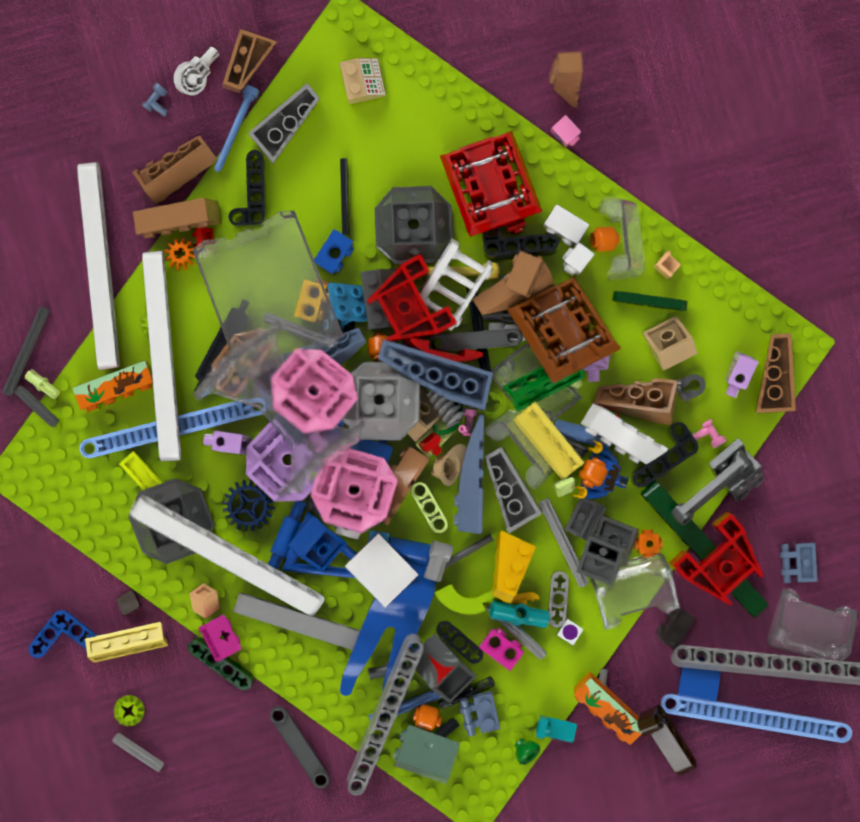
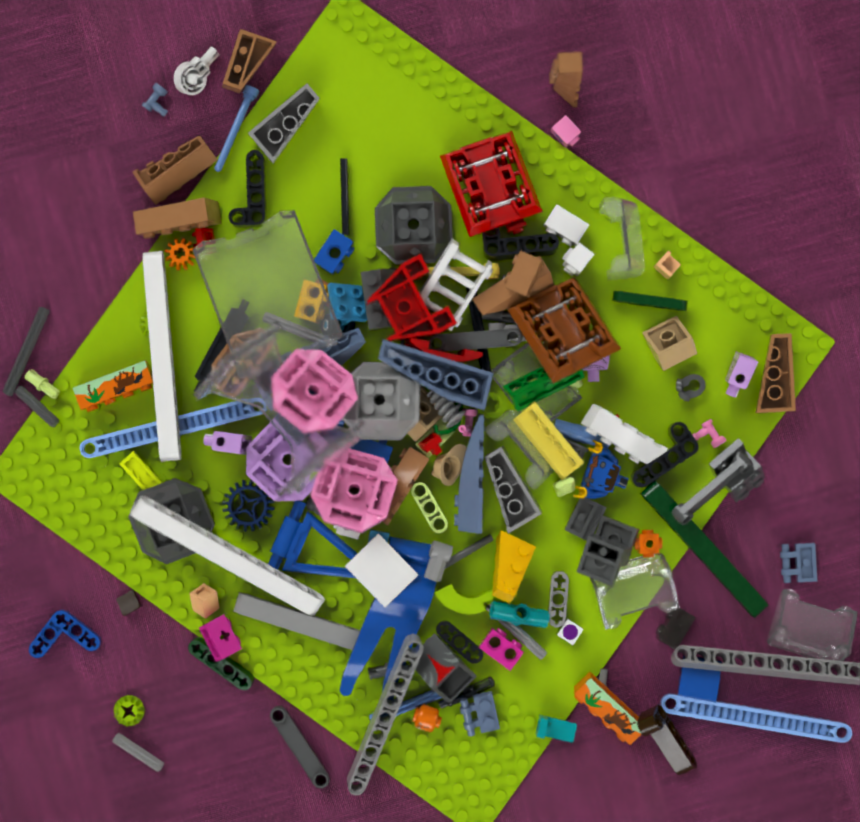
white beam [77,162,120,370] -> none
light yellow fence [85,622,168,663] -> none
blue slope [289,515,347,573] -> none
tan slope [339,58,386,104] -> none
orange head [368,332,389,362] -> none
sand green piece [393,718,460,784] -> none
yellow piece [502,592,540,605] -> none
green brick [514,738,540,765] -> none
light grey axle [539,498,589,587] -> none
orange head [579,458,608,488] -> none
orange head [590,226,620,252] -> none
medium nougat wedge [594,378,678,425] -> none
red wedge [669,512,764,606] -> none

